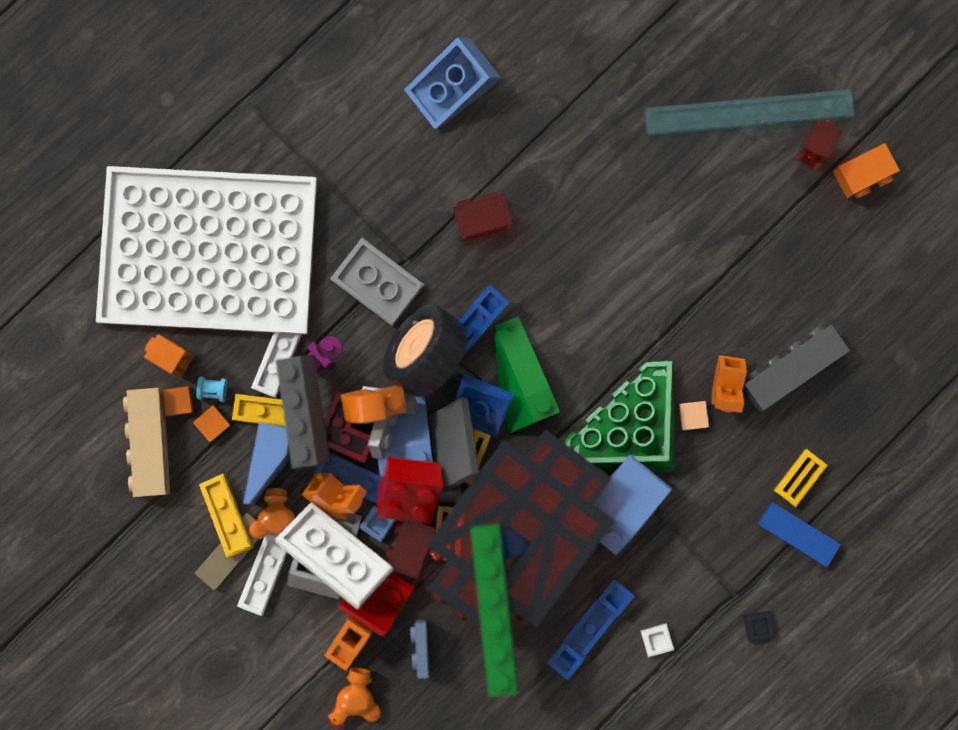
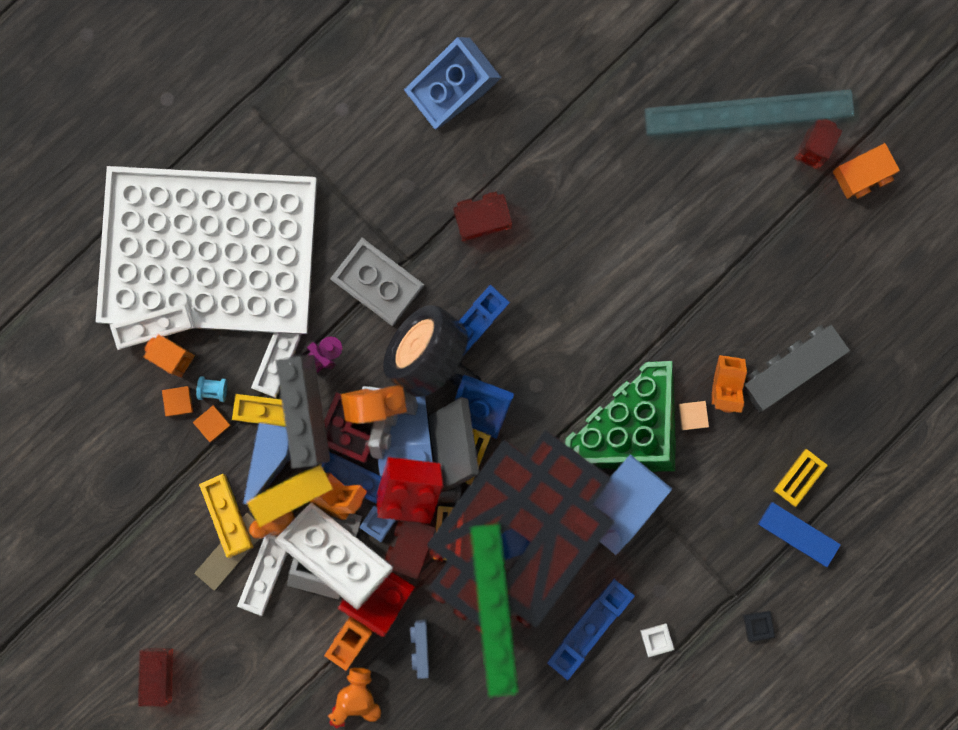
tan brick [123,388,170,497] -> none
green wedge [494,317,560,433] -> none
none -> white tile [110,302,195,350]
none -> clear red brick [138,648,173,706]
none -> yellow tile [247,464,333,527]

